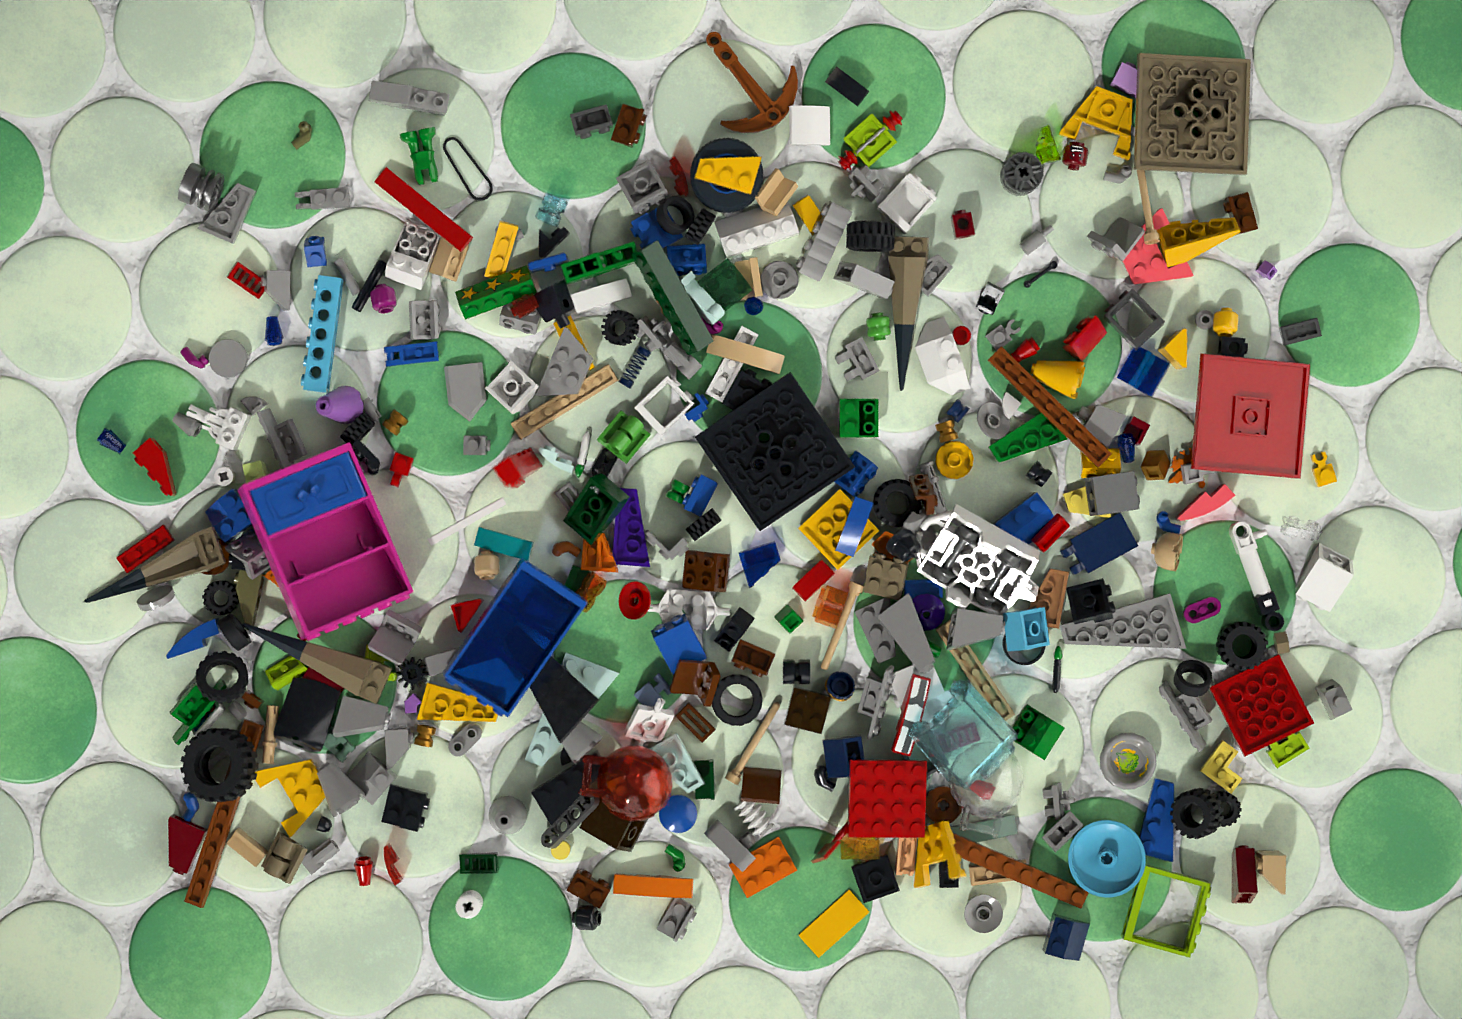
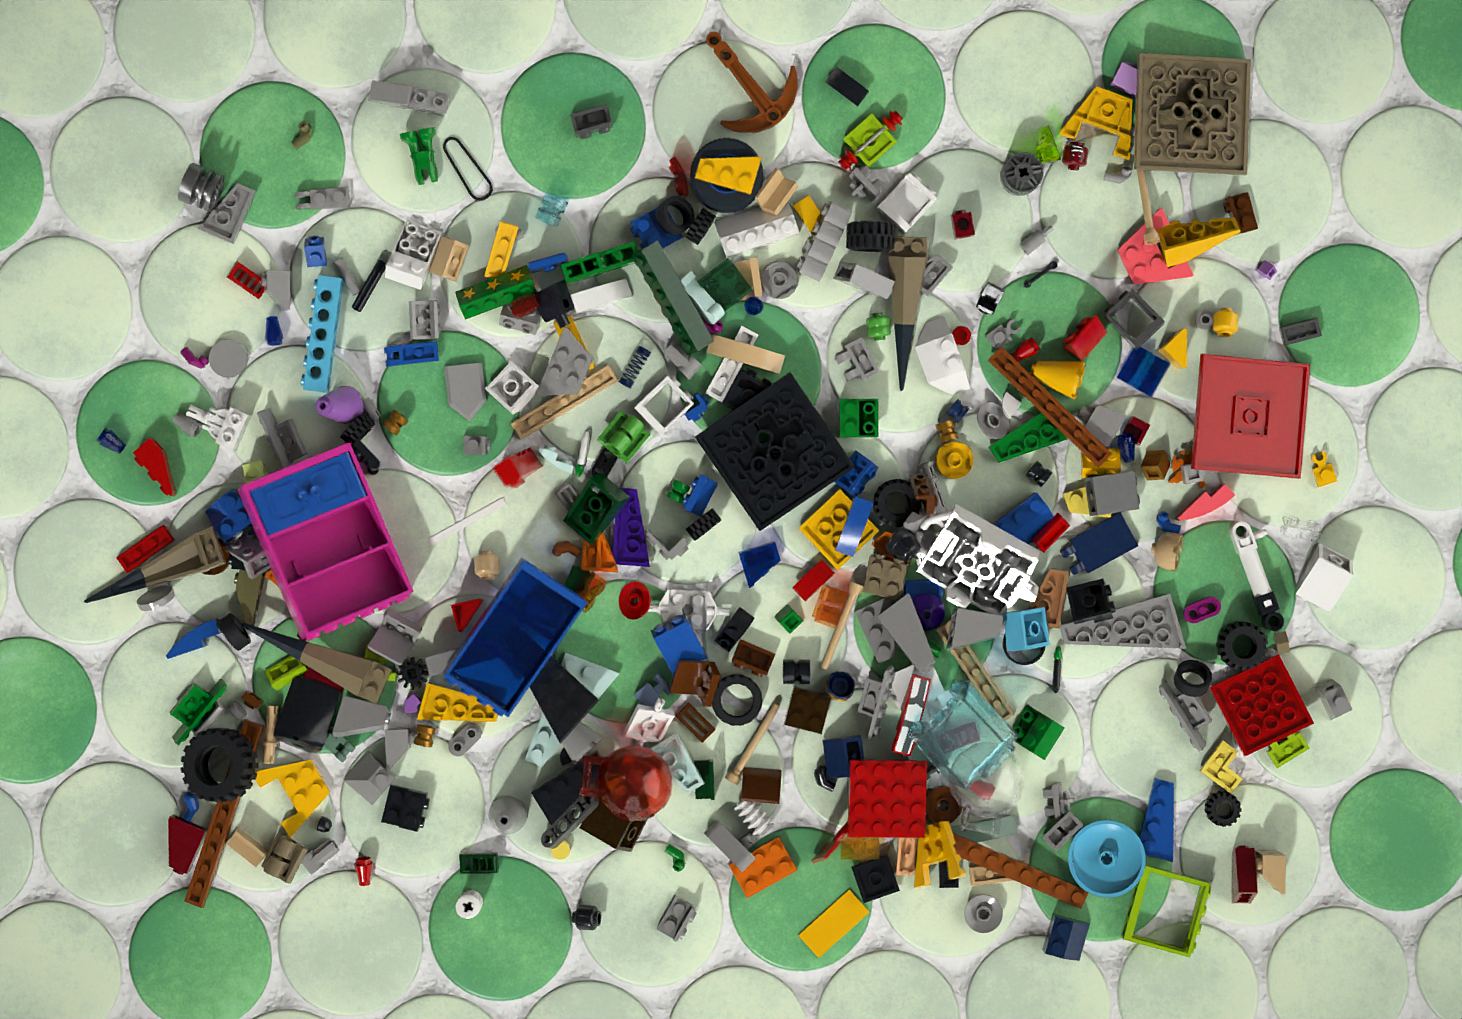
black tyre [196,651,249,704] -> none
black tyre [202,580,239,615] -> none
white wheel [214,467,236,486] -> none
light grey tile [240,397,268,416] -> none
light grey cone [317,762,366,817] -> none
magenta head [370,284,397,314] -> none
red tile [374,167,473,252] -> none
clear red slope [384,843,403,886] -> none
red plate [390,452,414,488] -> none
teal slope [474,527,534,561] -> none
black slope [539,227,570,259] -> none
reddish brown bracket [566,869,611,909] -> none
black tyre [601,310,639,346] -> none
reddish brown bracket [611,104,647,148] -> none
orange slope [613,874,693,898] -> none
light grey plate [616,160,669,214] -> none
light grey hips [635,316,668,352] -> none
blue dish [659,795,697,833] -> none
blue bracket [667,244,707,277] -> none
reddish brown bracket [682,550,730,592] -> none
white slope [789,106,830,146] -> none
light grey bracket [1087,217,1145,261] -> none
light grey piece [1100,733,1156,790] -> none
black tyre [1170,788,1224,839] -> none
black brick [1218,336,1248,358] -> none

